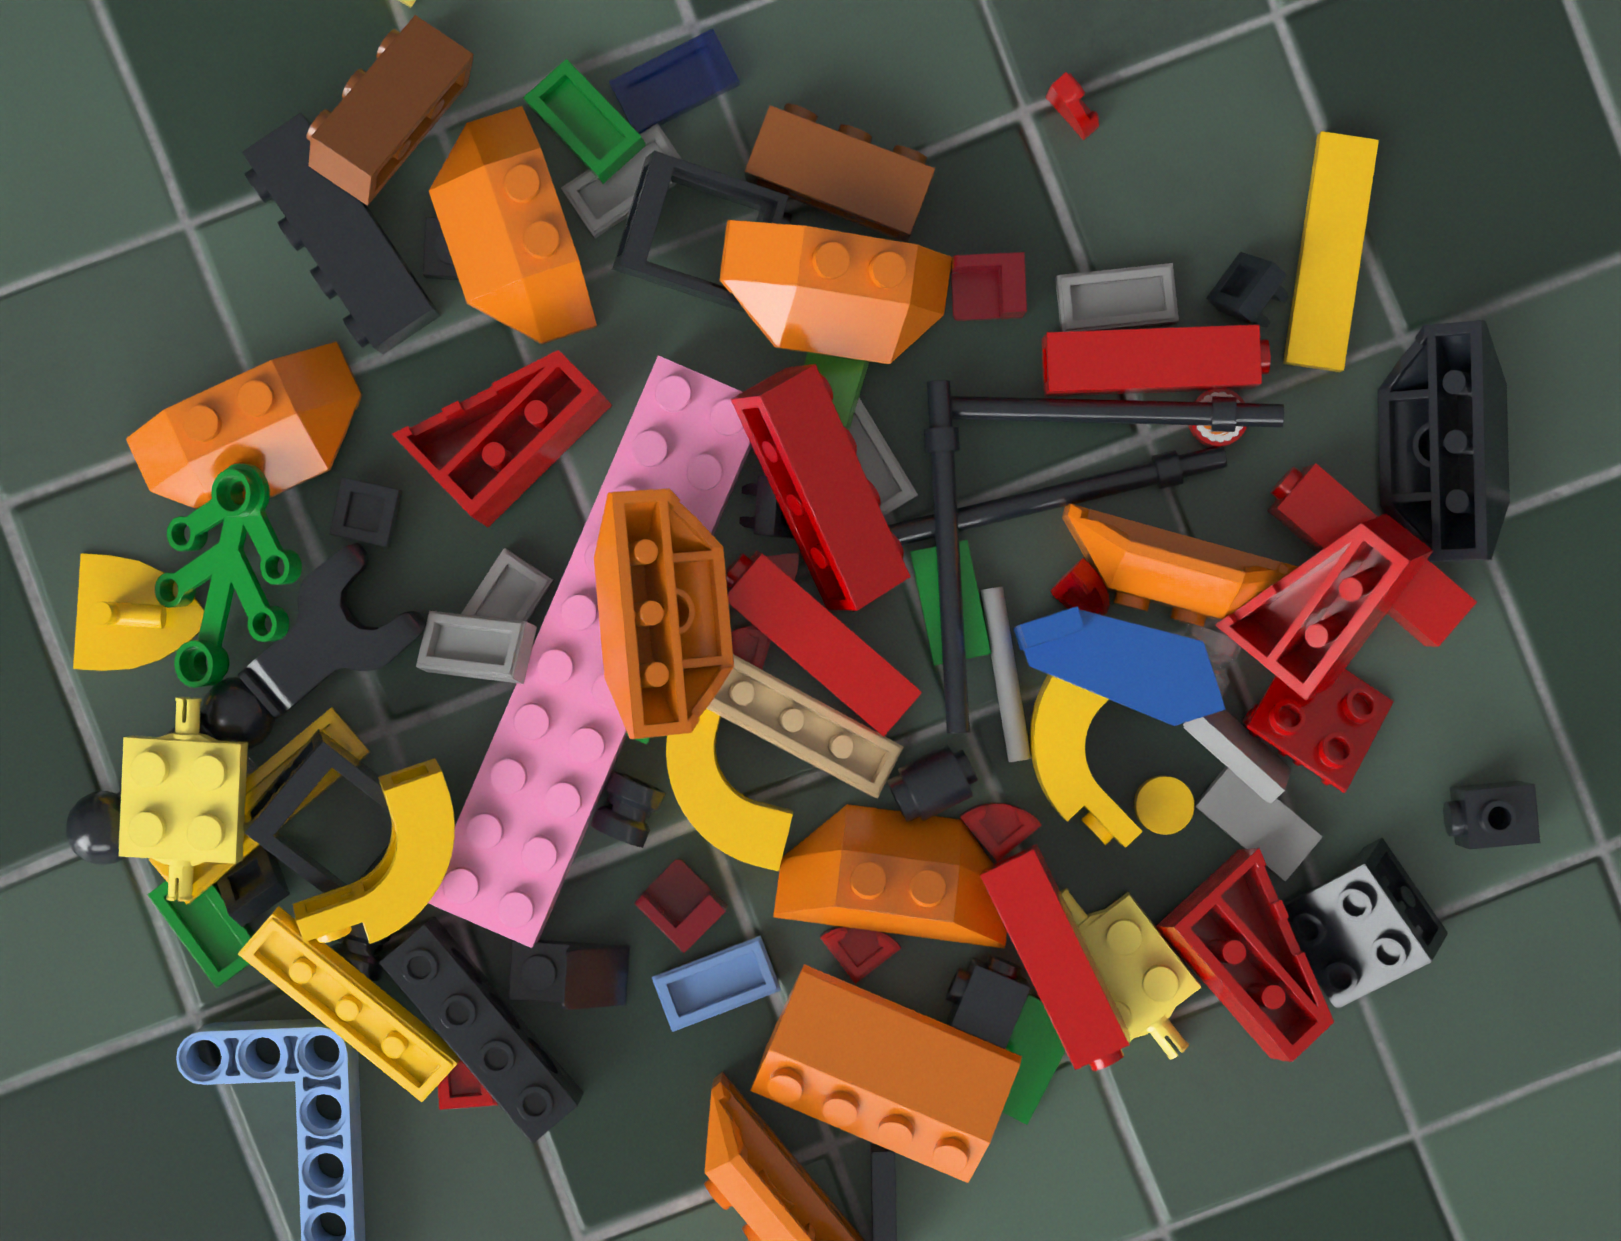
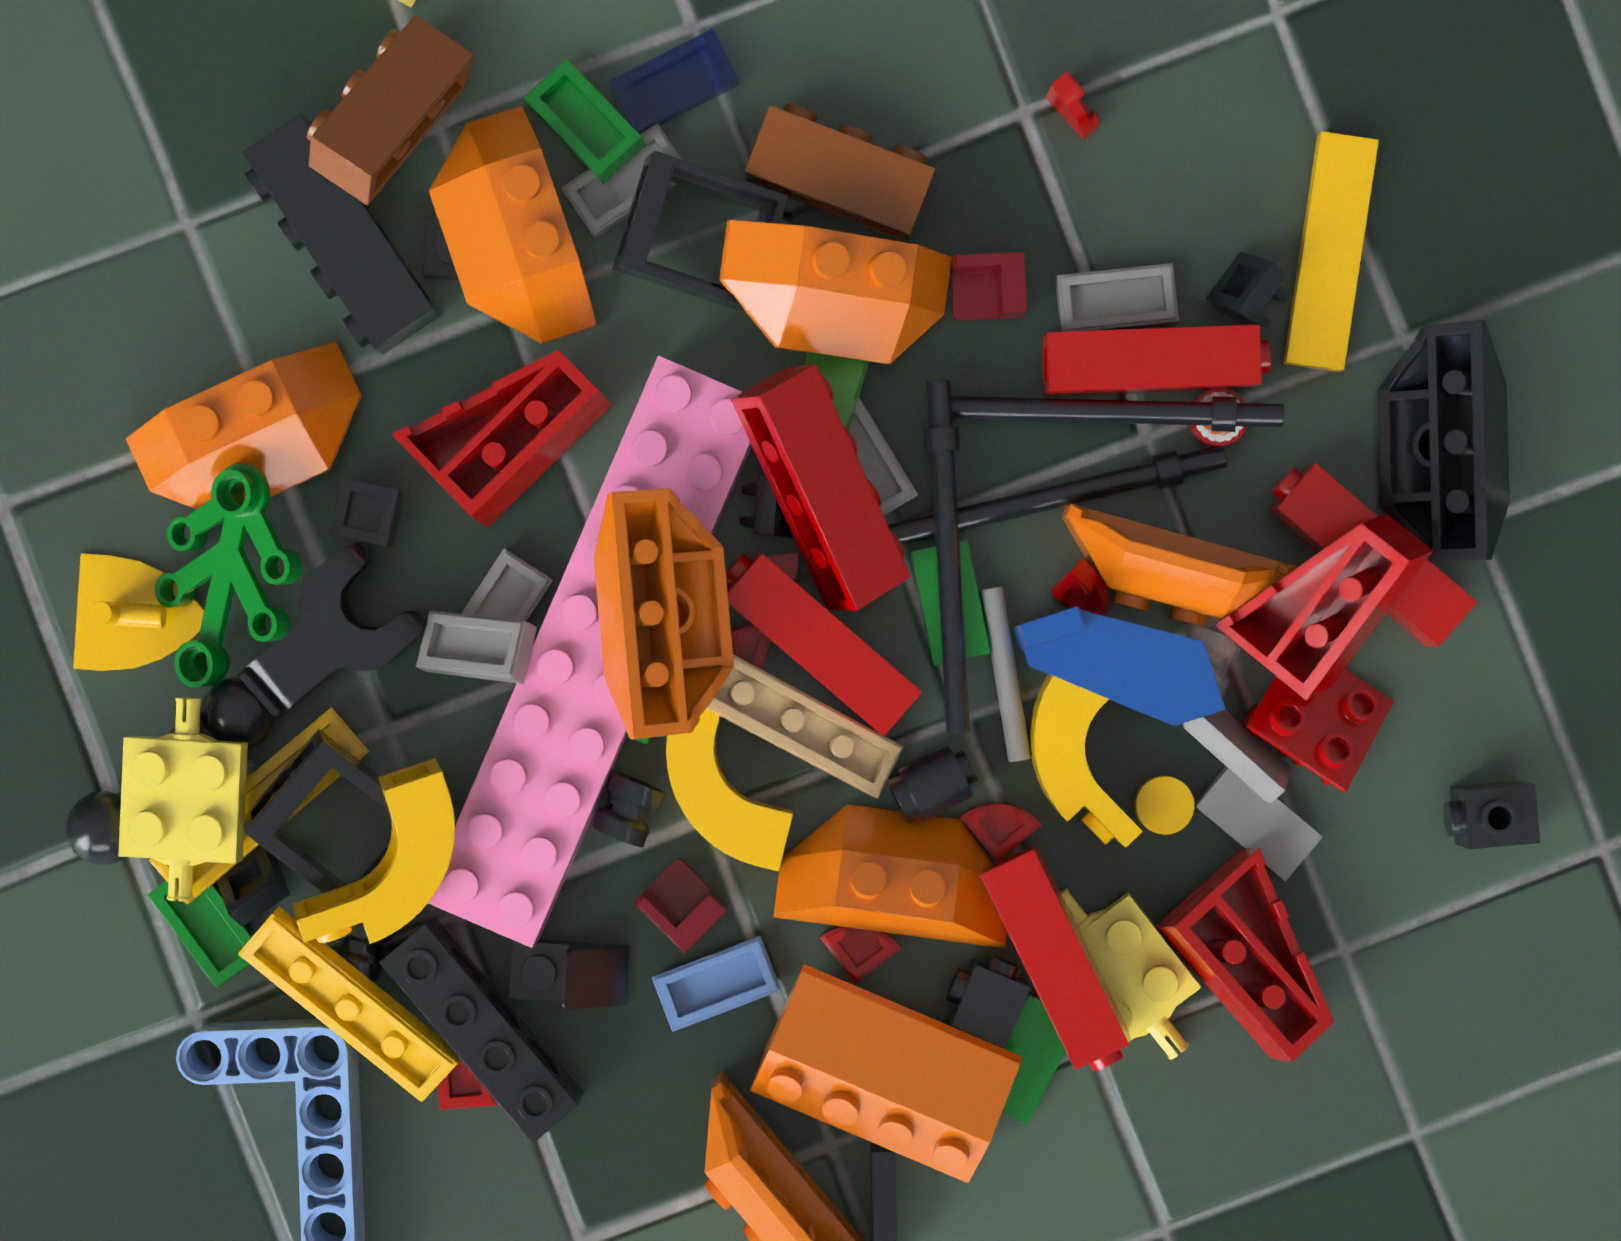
black bracket [1284,838,1448,1008] -> none

